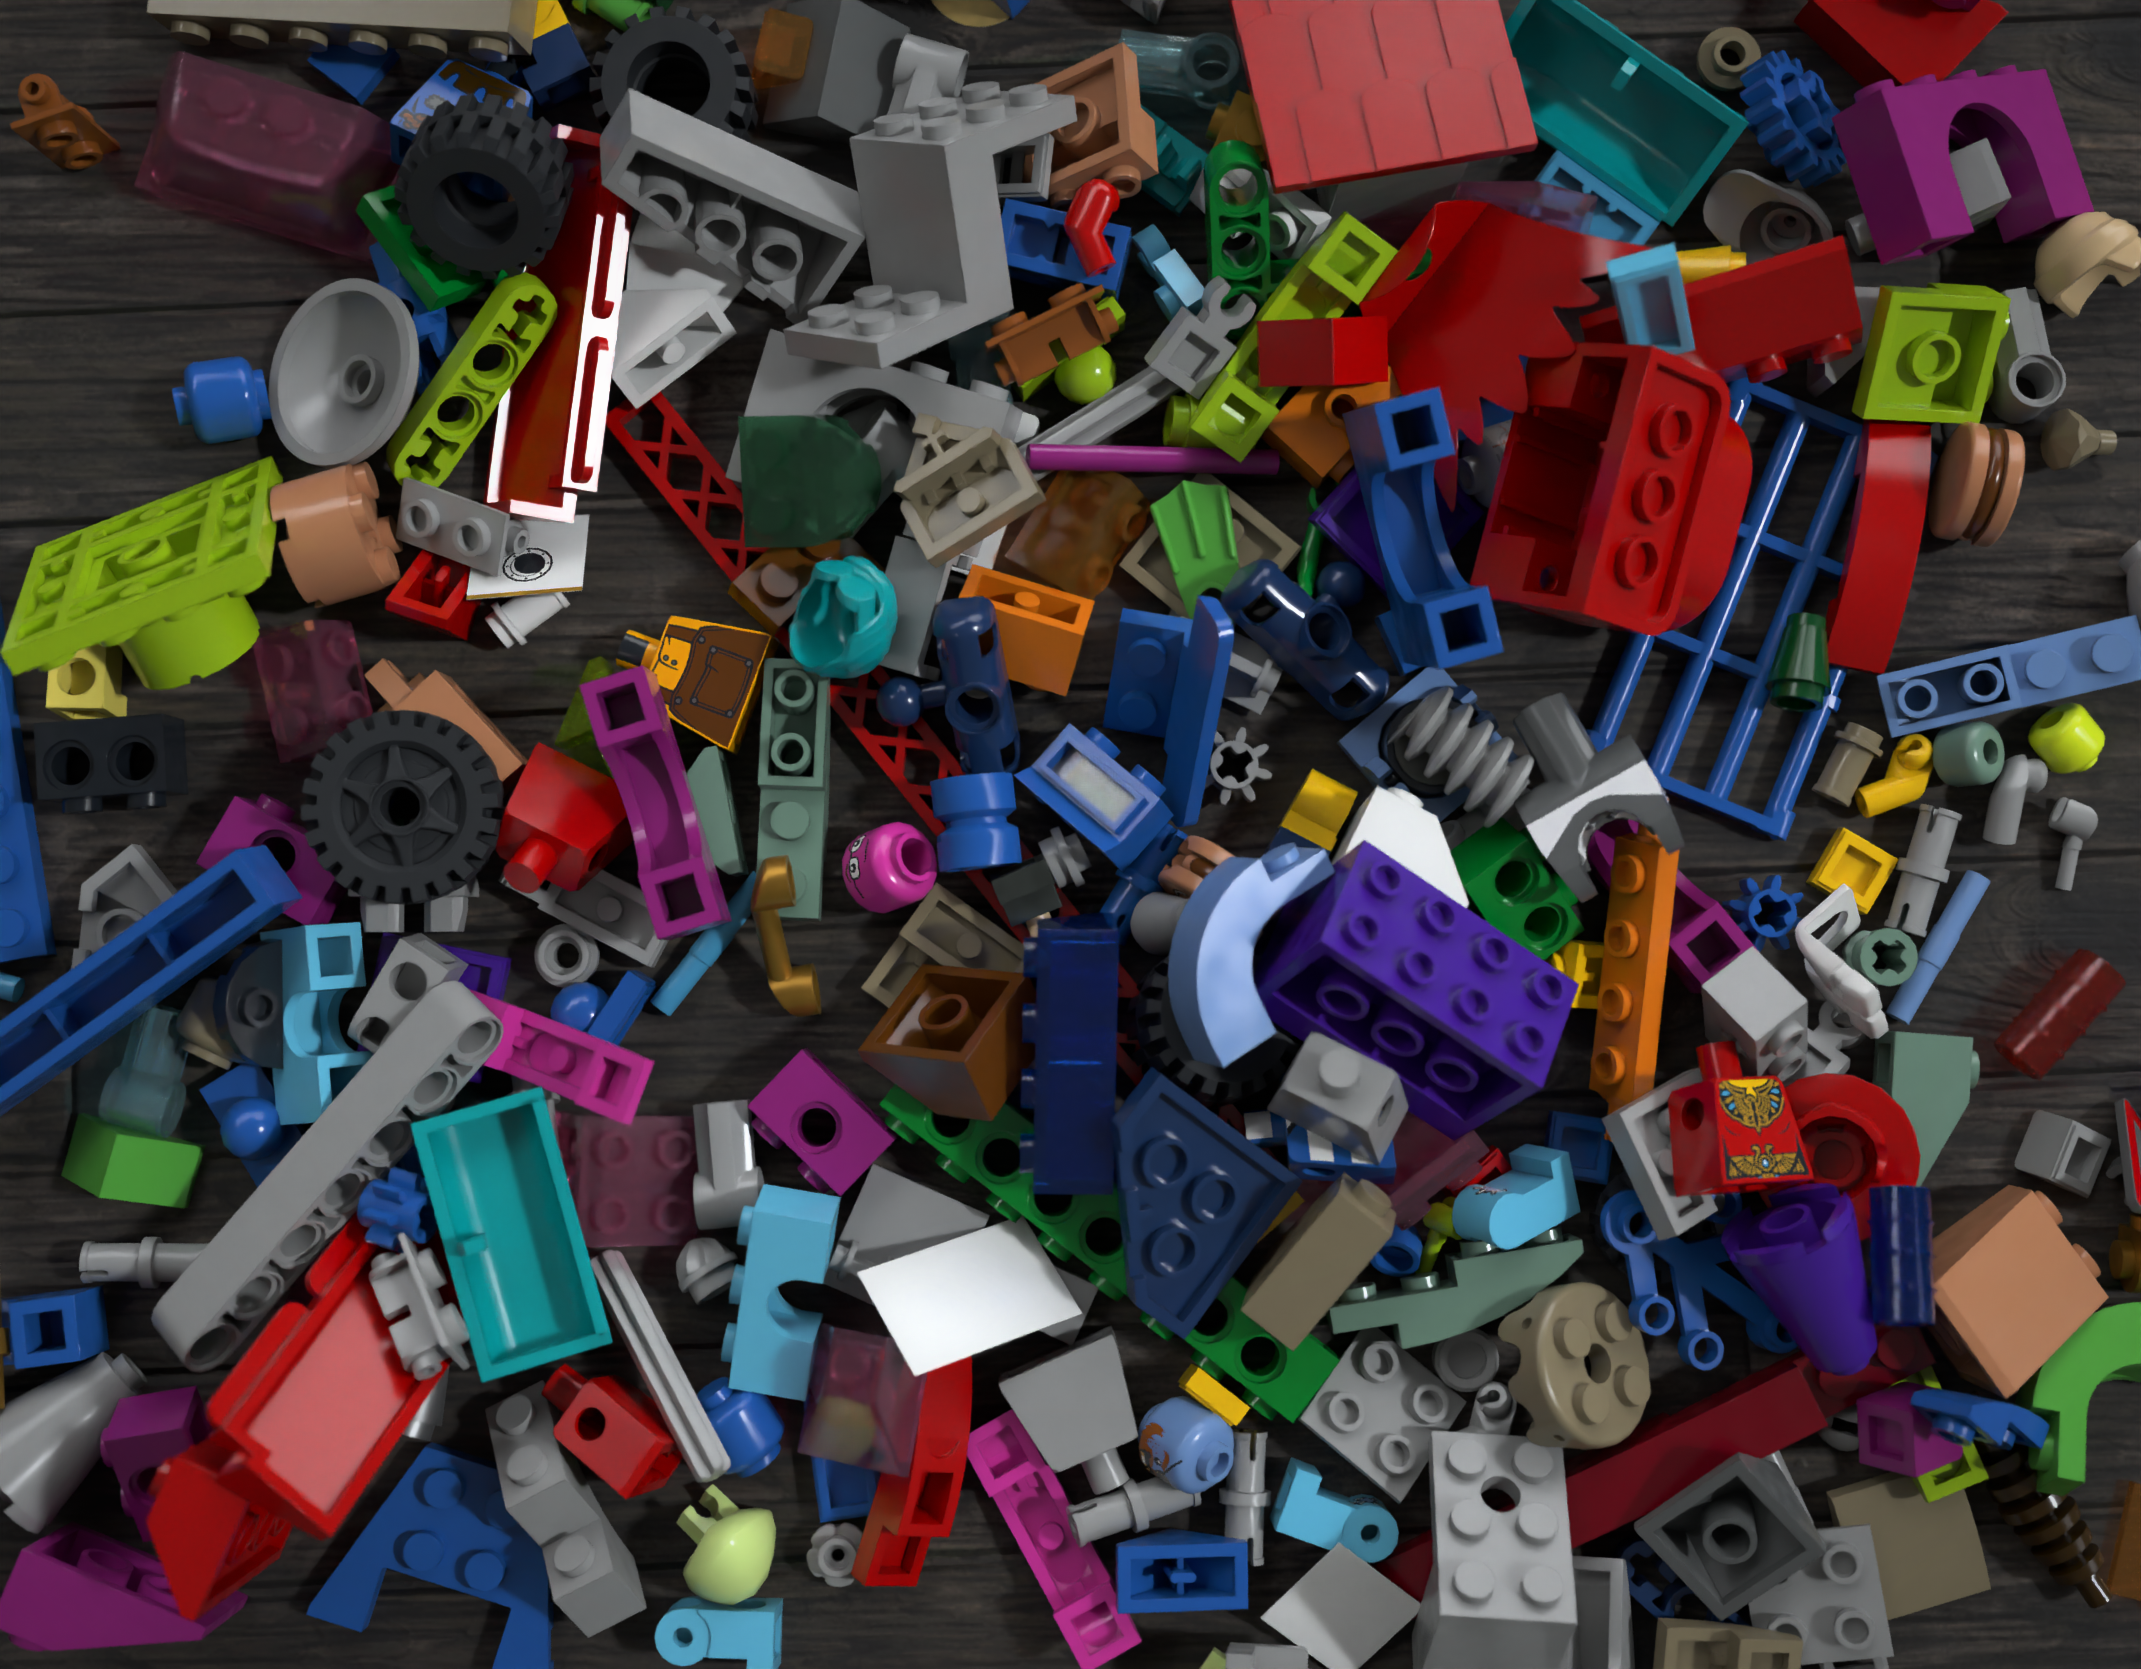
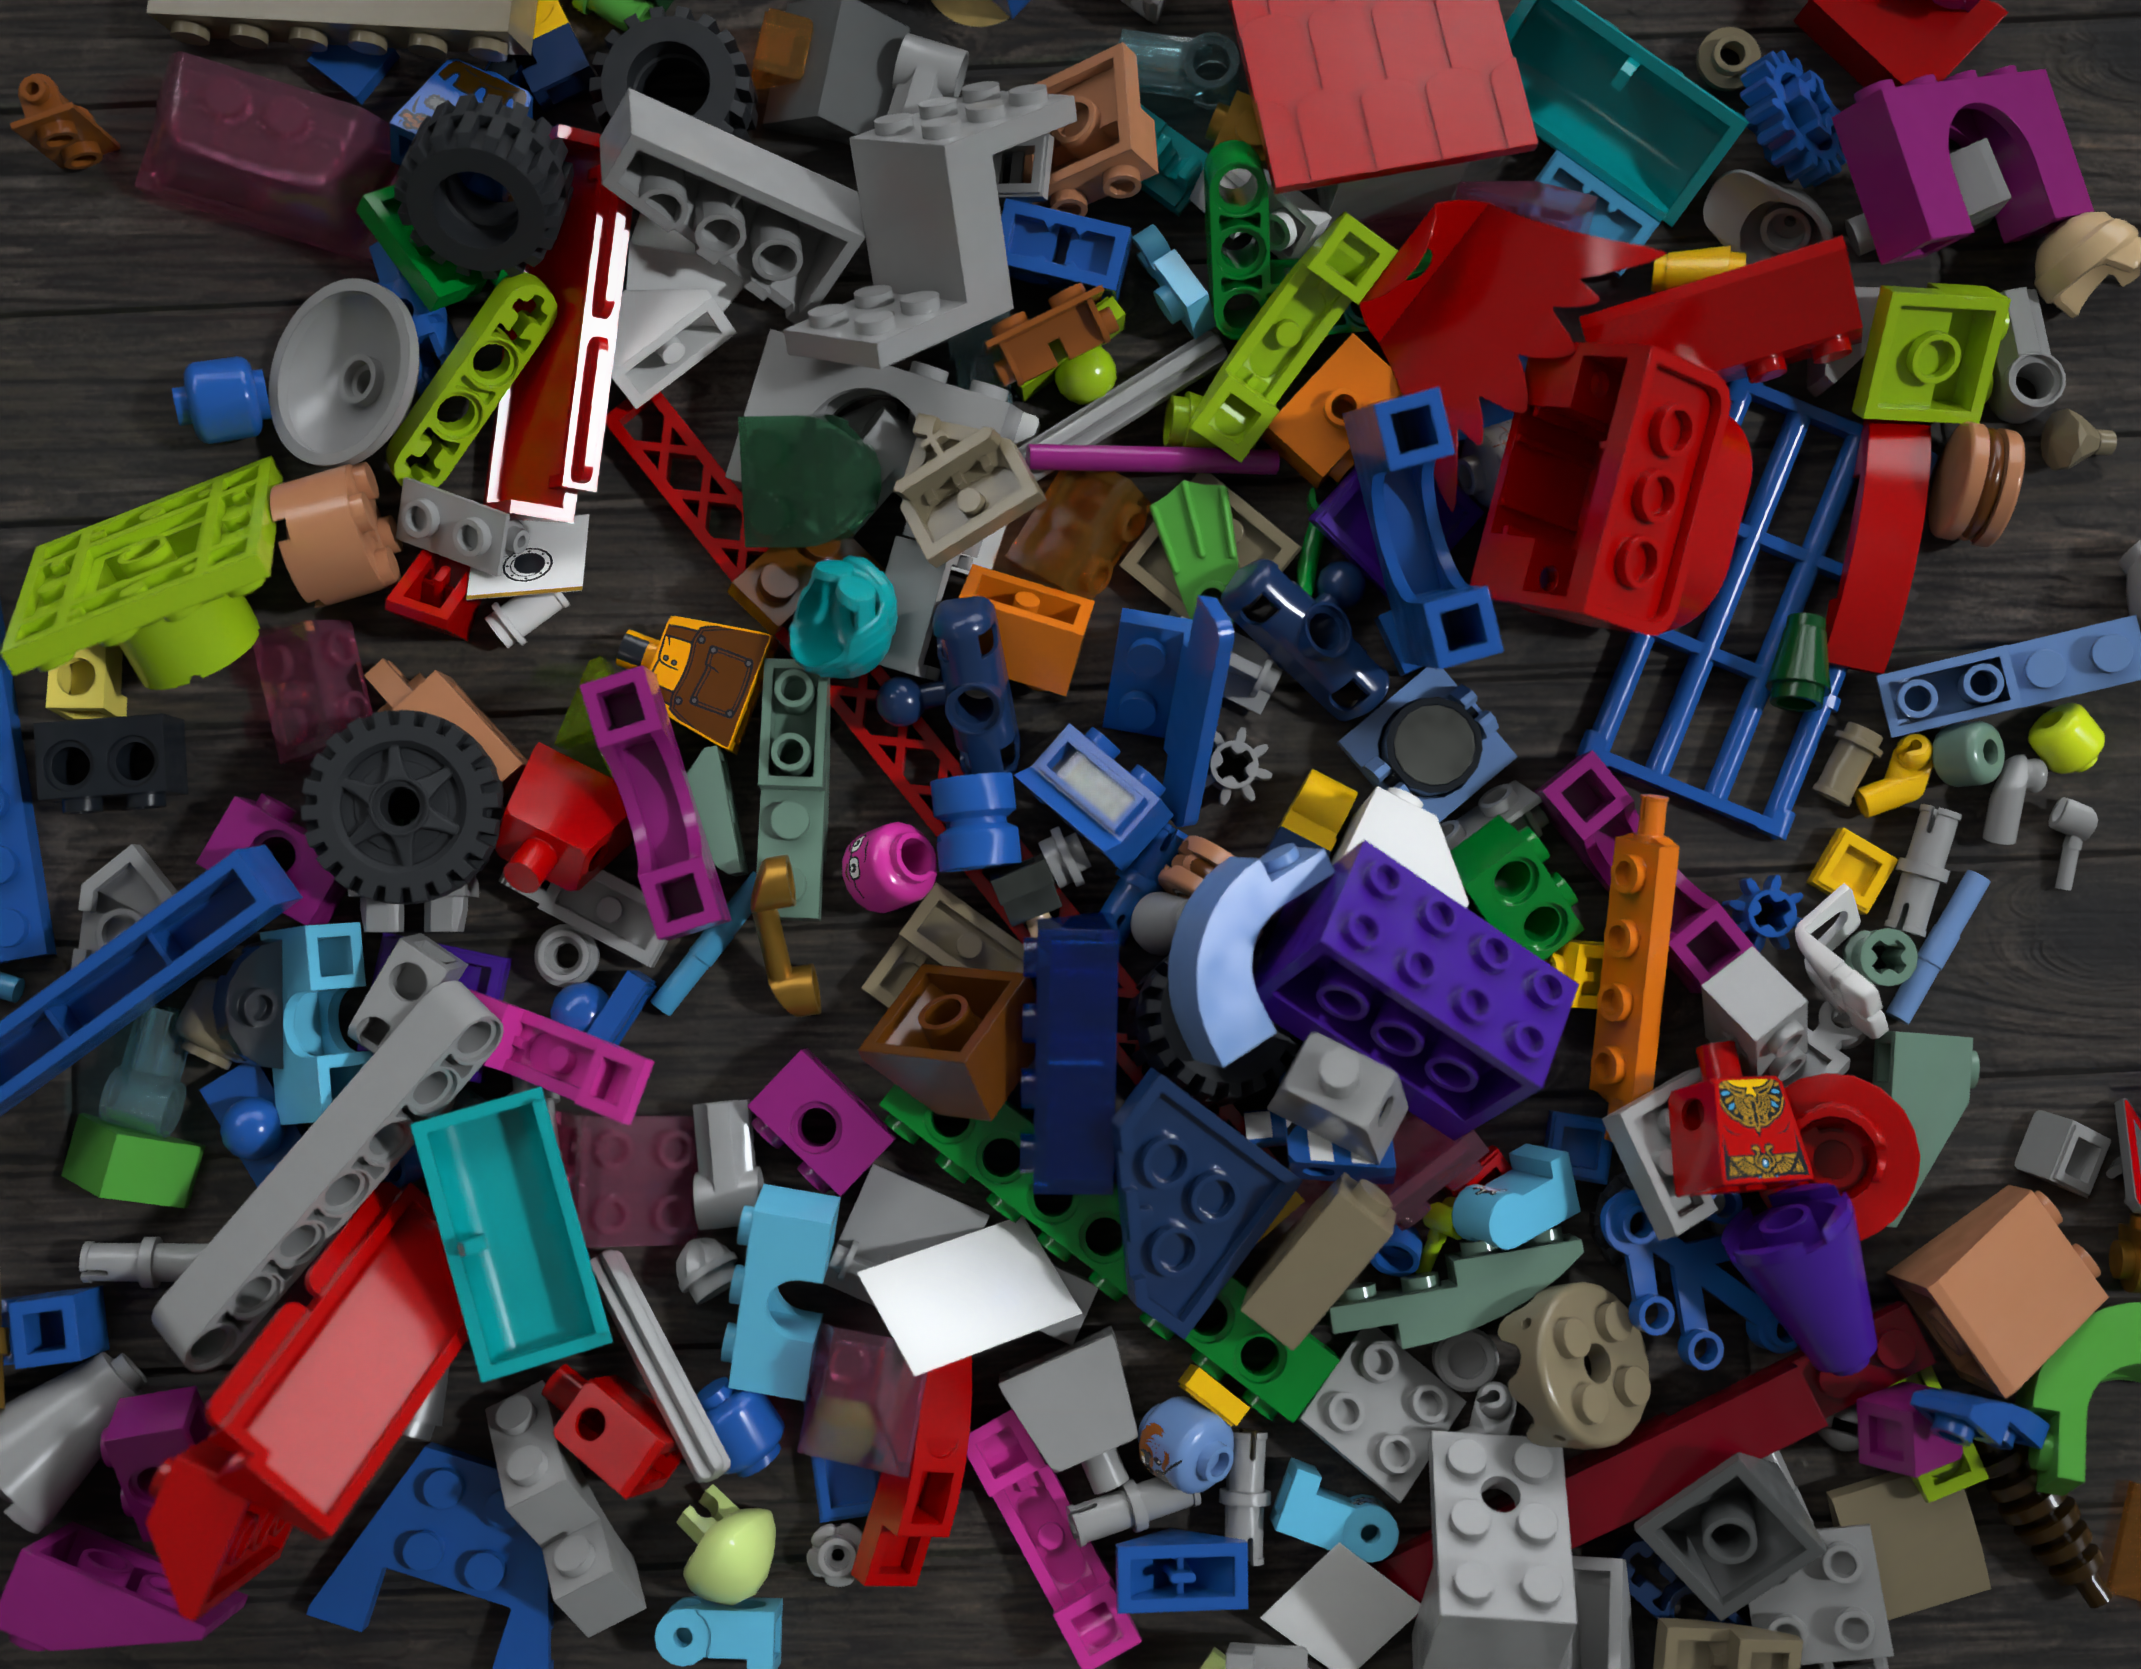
blue gear [357,1167,438,1253] -> none
light grey hinge [369,1232,470,1380] -> none
red arm [1064,178,1120,278] -> none
light grey plate [1144,275,1256,400] -> none
red slope [1257,316,1388,387] -> none
light grey piece [1387,685,1534,829] -> none
dark grey connector [1513,693,1685,903] -> none
medium azure tile [1606,243,1696,355] -> none
clear blue axle [1866,1185,1938,1327] -> none
clear red axle [1994,948,2126,1081] -> none

